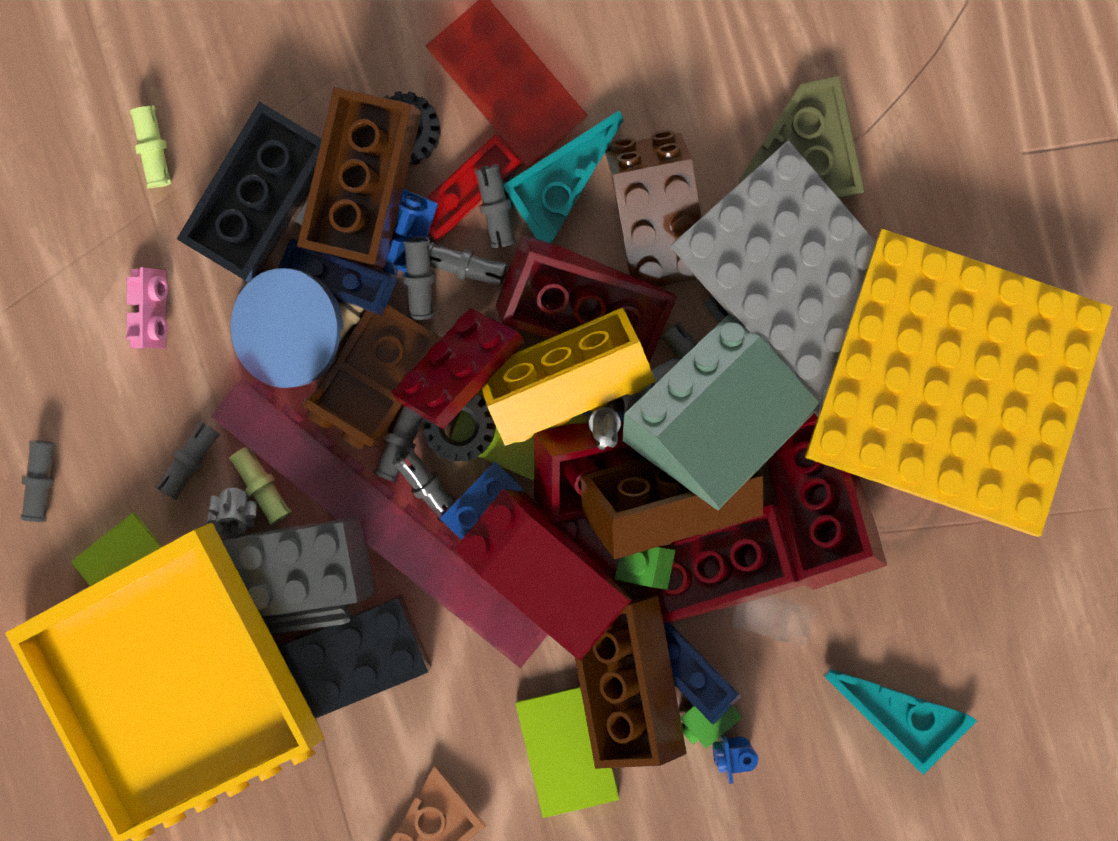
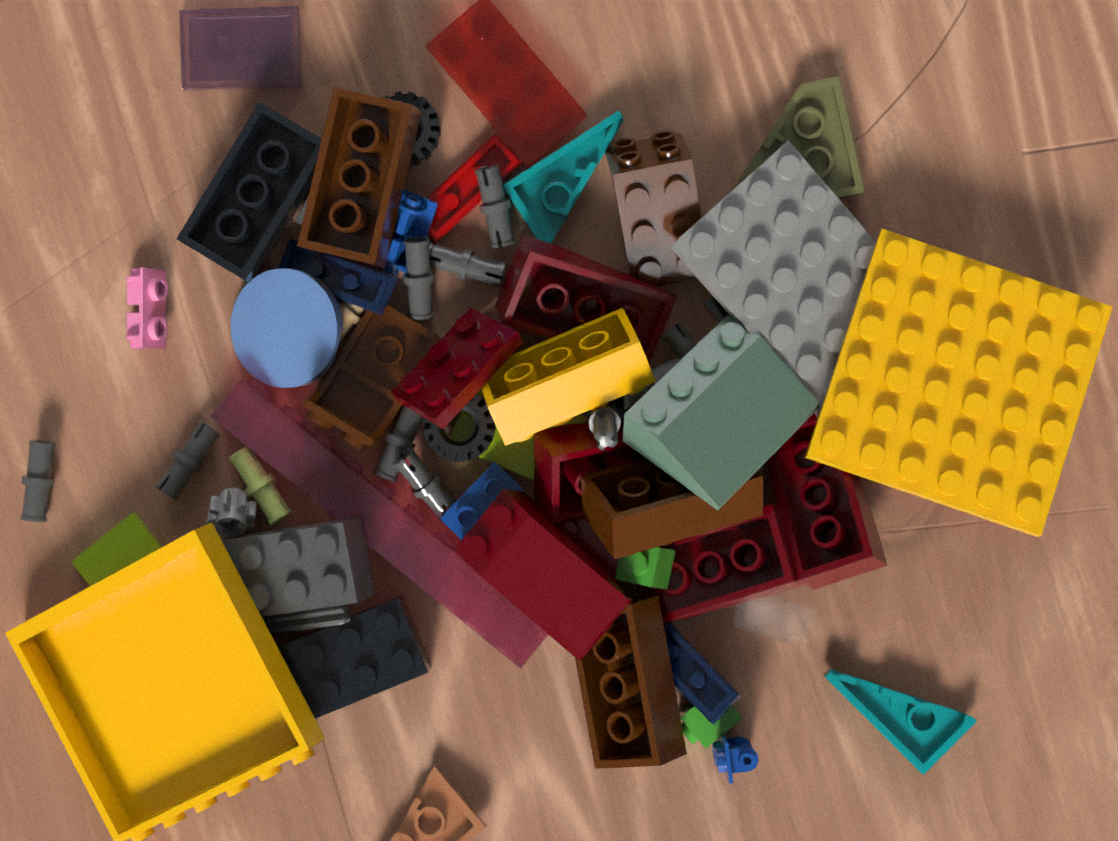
yellowish green pin [130,106,172,189] -> none
lime tile [515,686,620,818] -> none
none -> clear purple tile [179,6,302,91]

